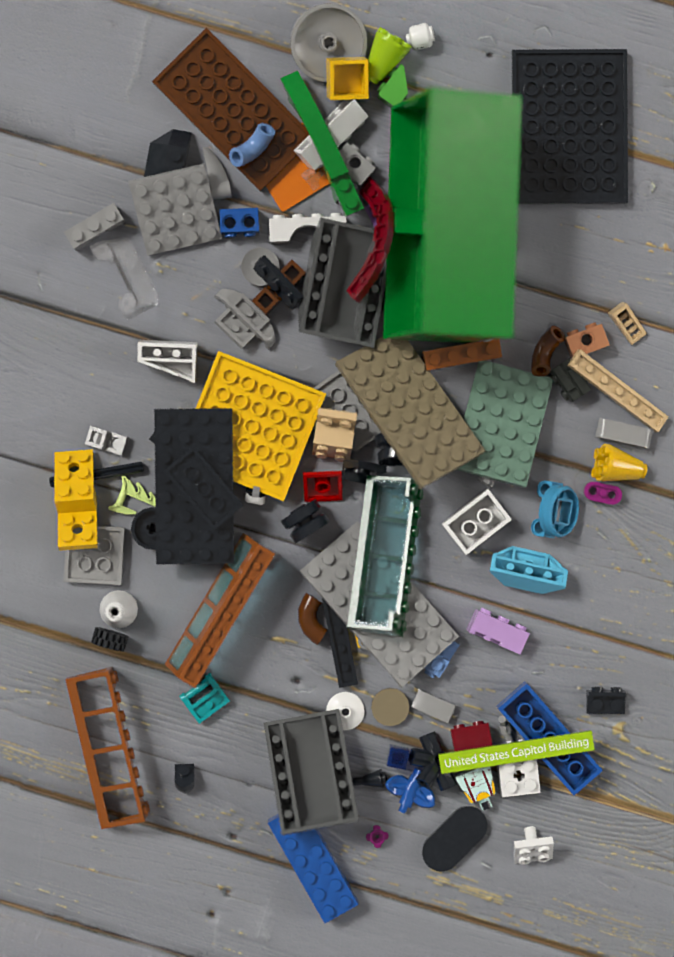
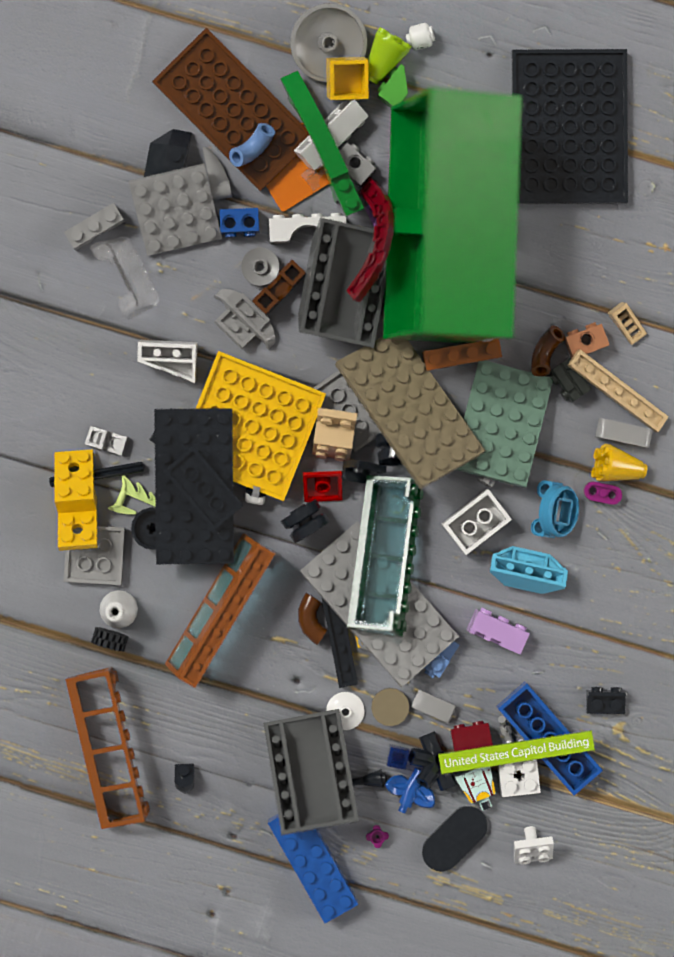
teal plate [179,673,230,724] -> none
black plate [253,255,304,310] -> none

